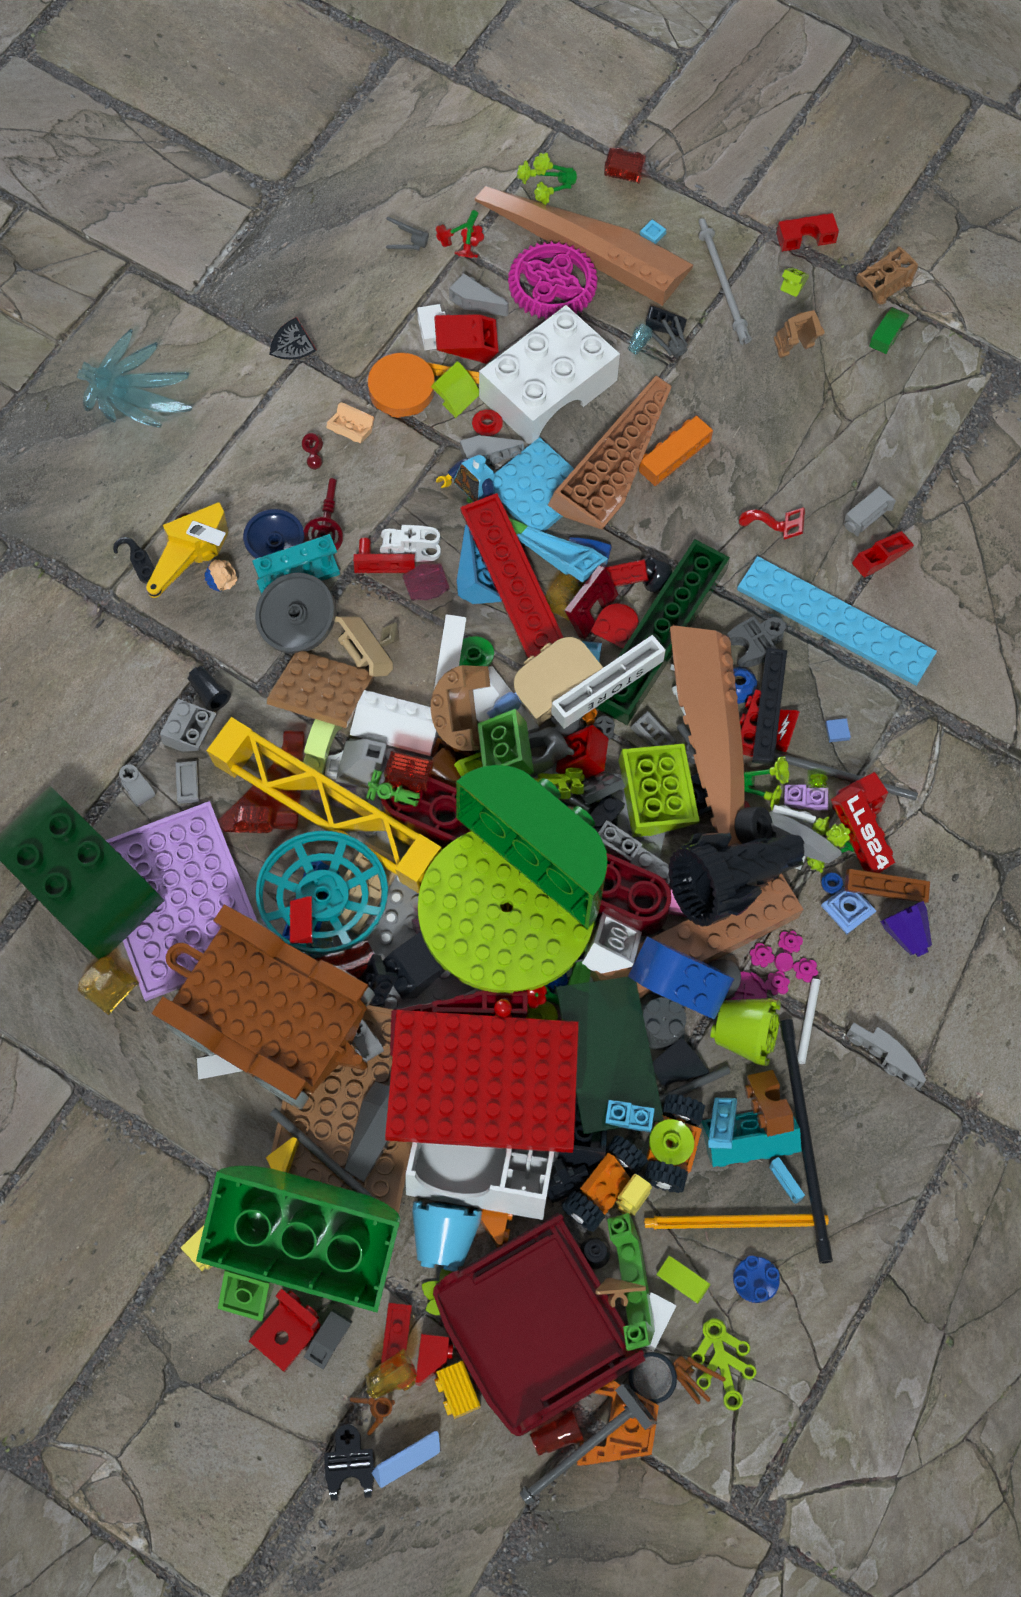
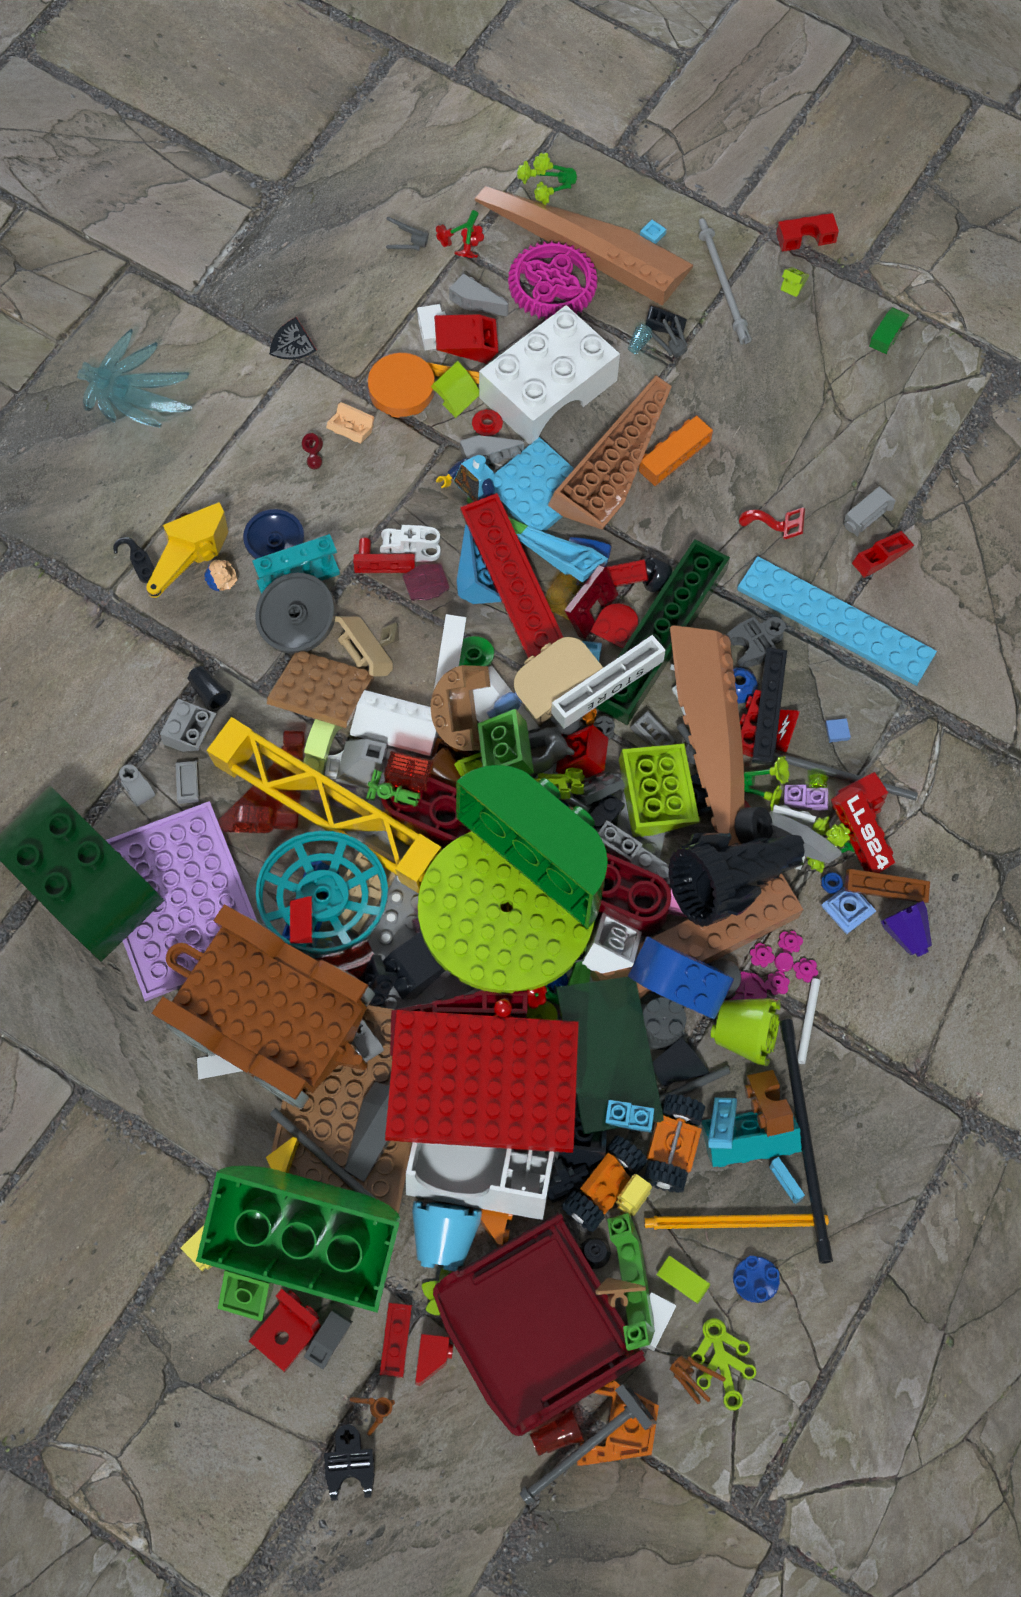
clear yellow slope [77,957,139,1015] -> none
white sticker [186,521,226,546] -> none
dark red dish [303,478,343,550] -> none
clear yellow slope [364,1348,417,1399] -> none
light blue slope [372,1431,440,1488] -> none
yellow brick [434,1361,481,1419] -> none
clear red brick [604,148,646,183] -> none
clear wheel [629,1352,677,1404] -> none
lime dish [649,1119,694,1165] -> none
medium nougat piece [774,310,825,358] -> none
light grey slope [846,1023,926,1089] -> none
medium nougat piece [856,246,918,305] -> none

